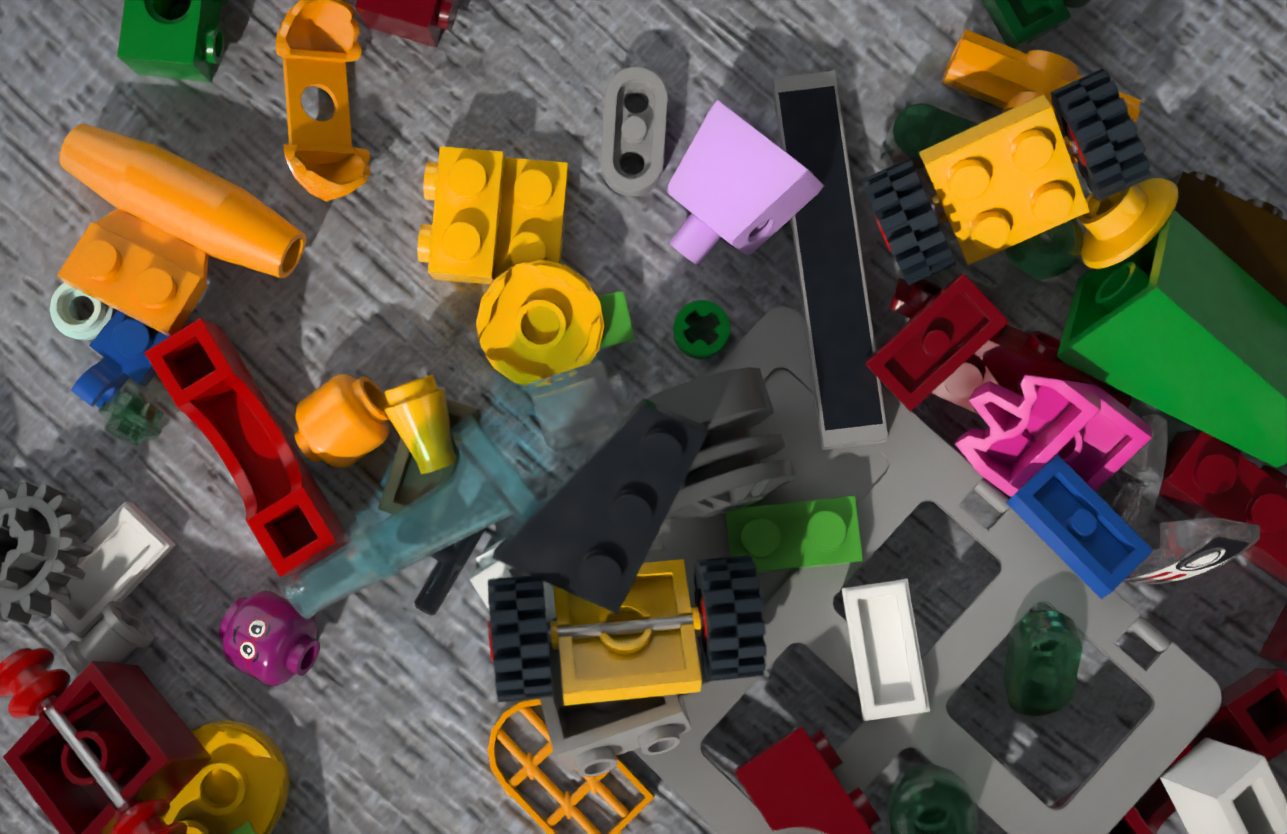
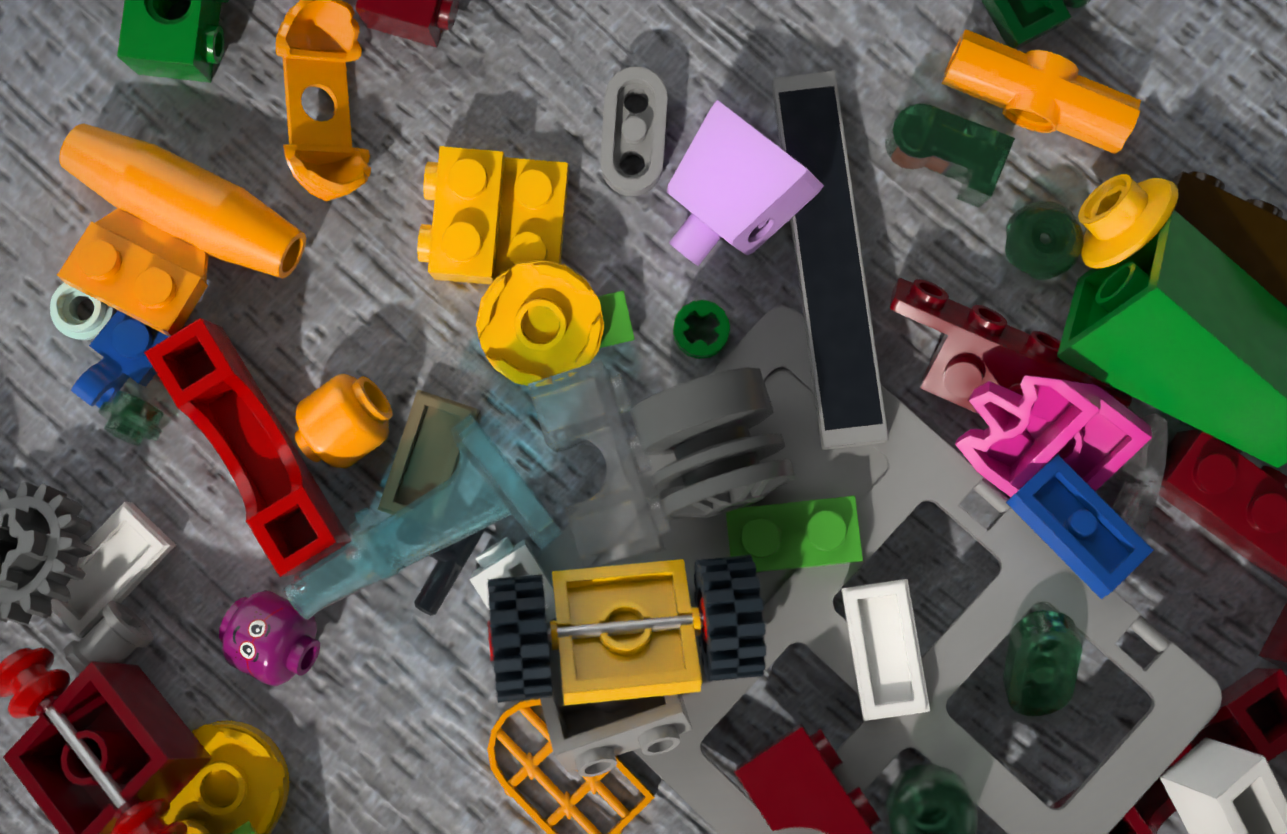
yellow cone [384,374,457,474] -> none
black wing [492,398,708,614] -> none
plate [862,69,1151,285] -> none
dark red plate [864,272,1009,412] -> none
clear slope [1124,518,1260,585] -> none

